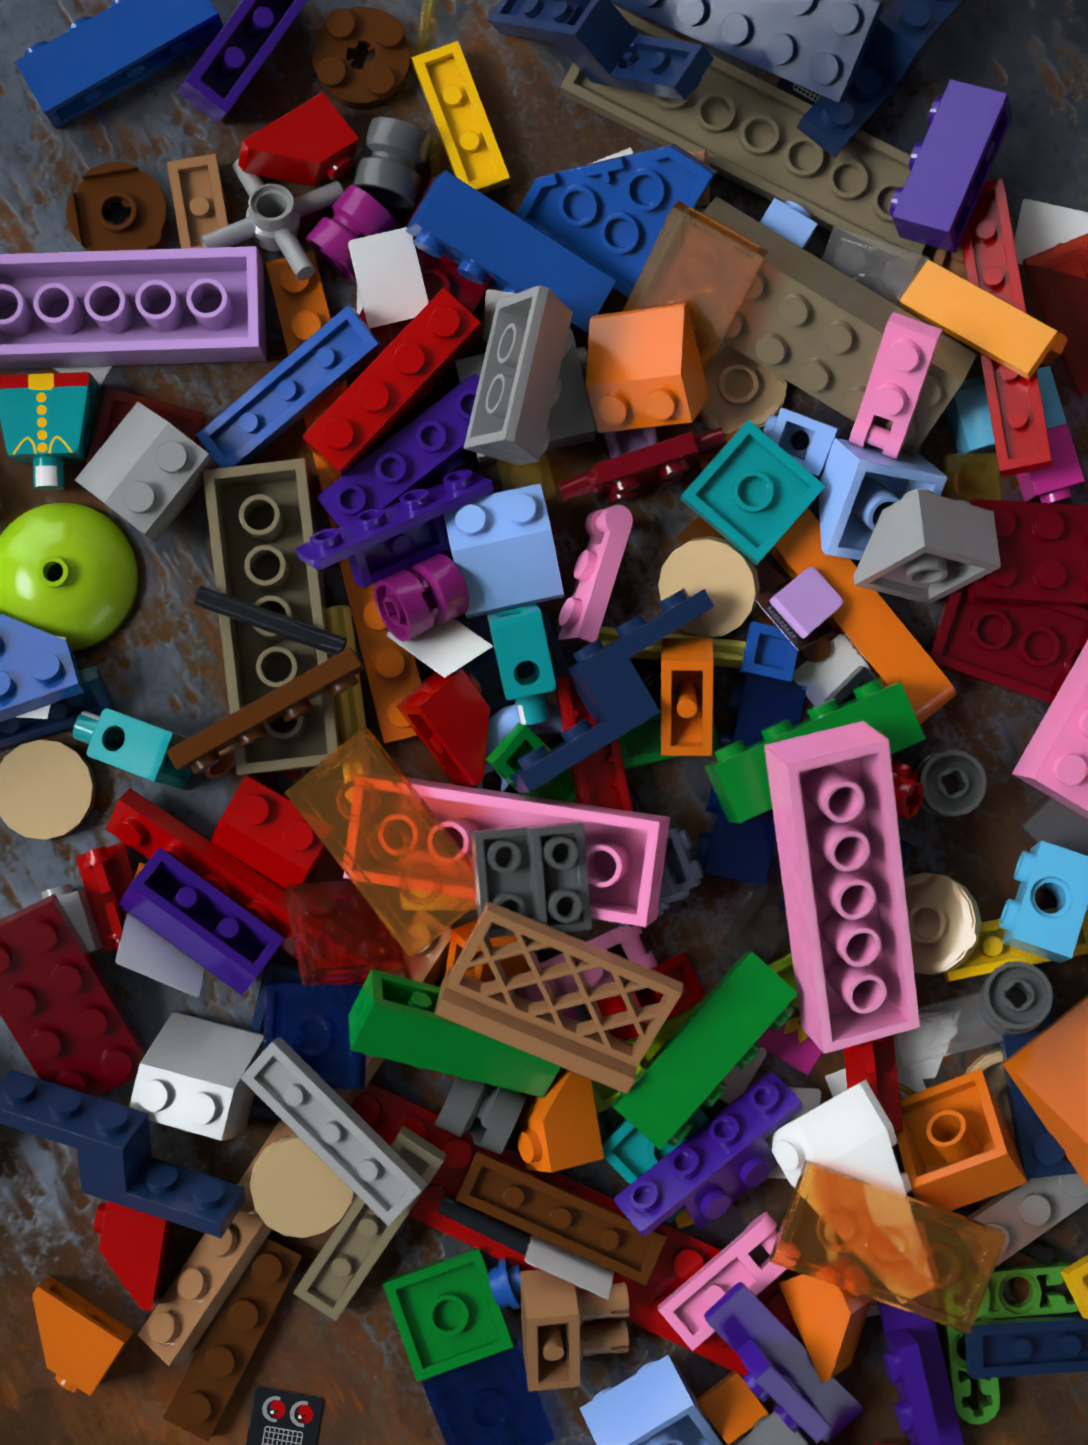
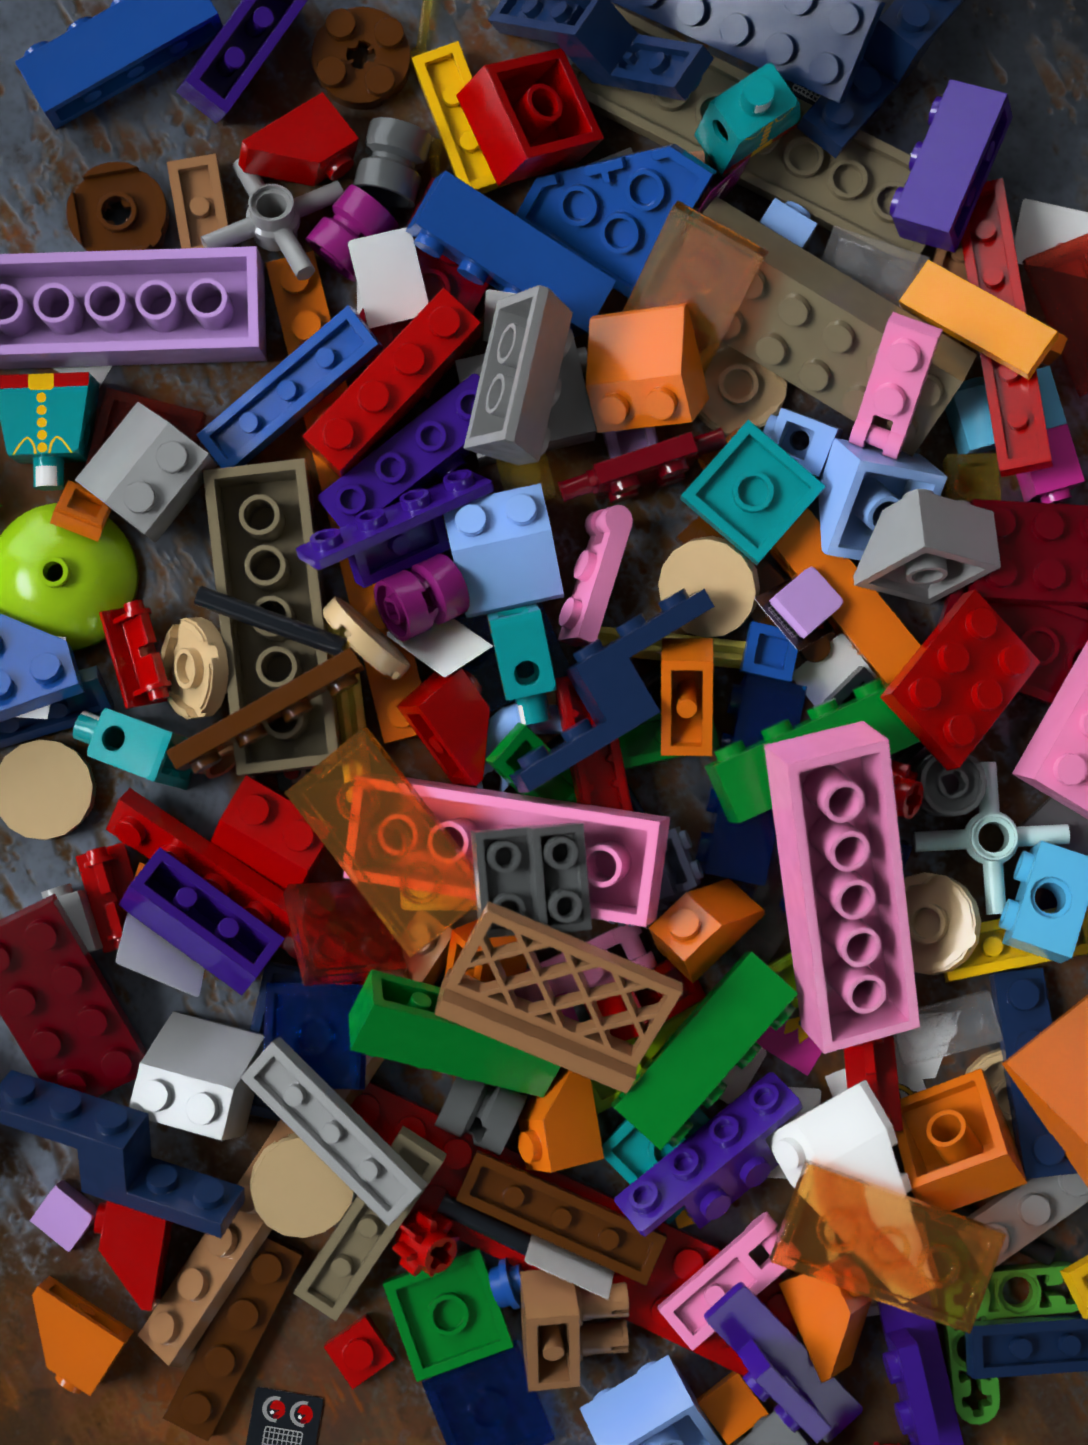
dark grey wheel [978,961,1053,1037] -> none
none -> lavender slope [30,1179,98,1252]
none -> orange tile [50,480,112,542]
none -> red hinge [99,600,172,709]
none -> tan tile [161,617,229,719]
none -> tan tile [323,596,411,680]
none -> red plate [324,1313,396,1390]
none -> red gear [393,1210,459,1277]
none -> red brick [456,48,604,186]
none -> orange slope [649,878,765,983]
none -> magenta sticker [680,157,750,237]
none -> teal torso [694,62,801,176]
none -> red plate [880,589,1041,771]
none -> light aqua bar [913,762,1070,915]

